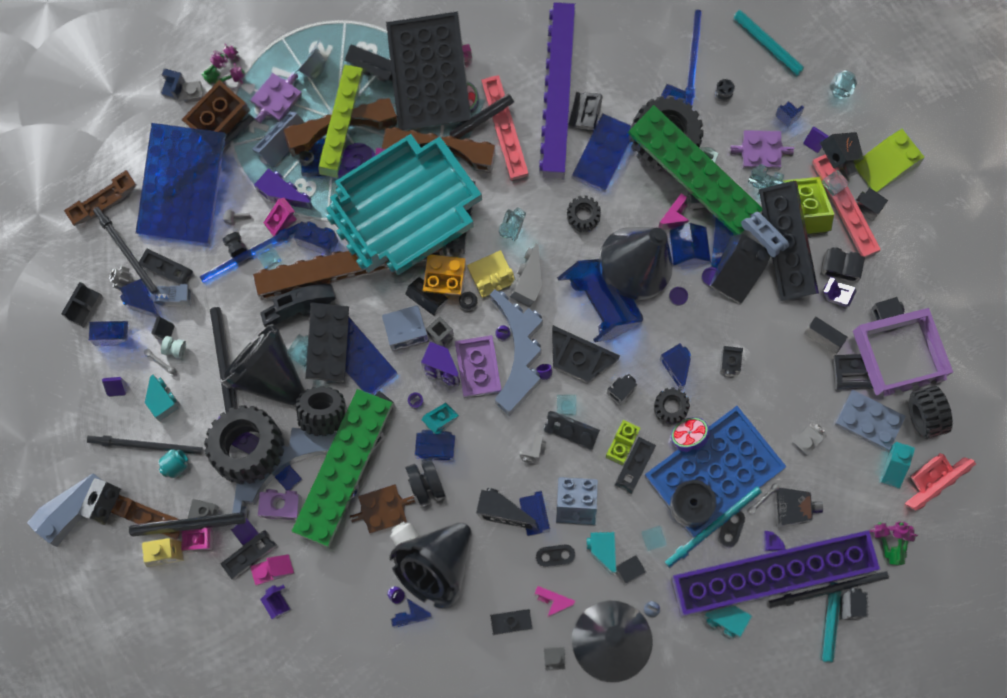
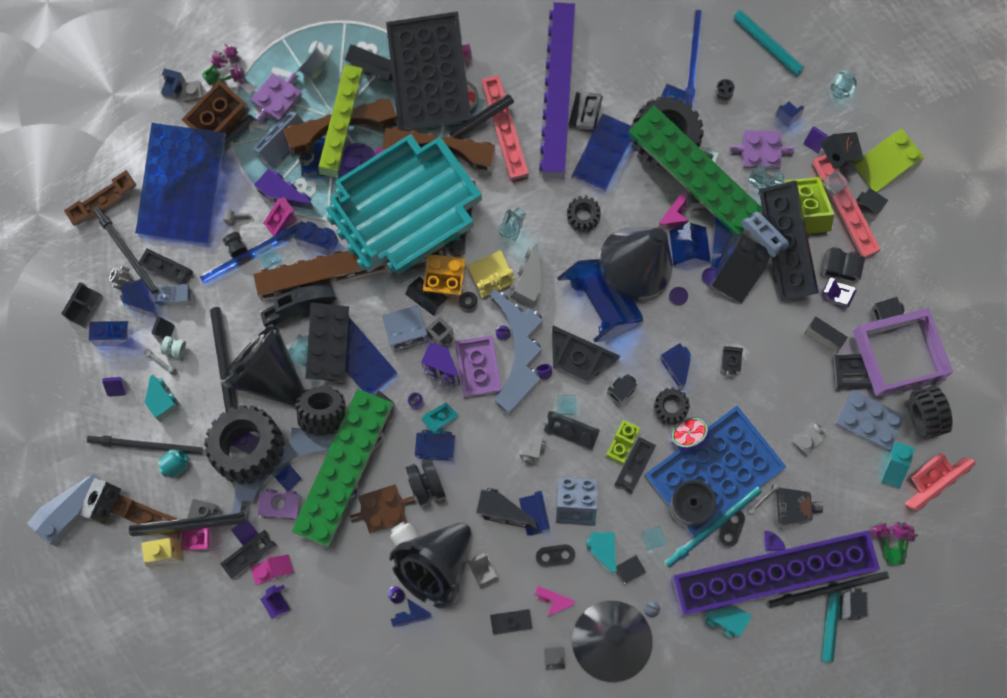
none -> light grey bracket [468,553,499,589]

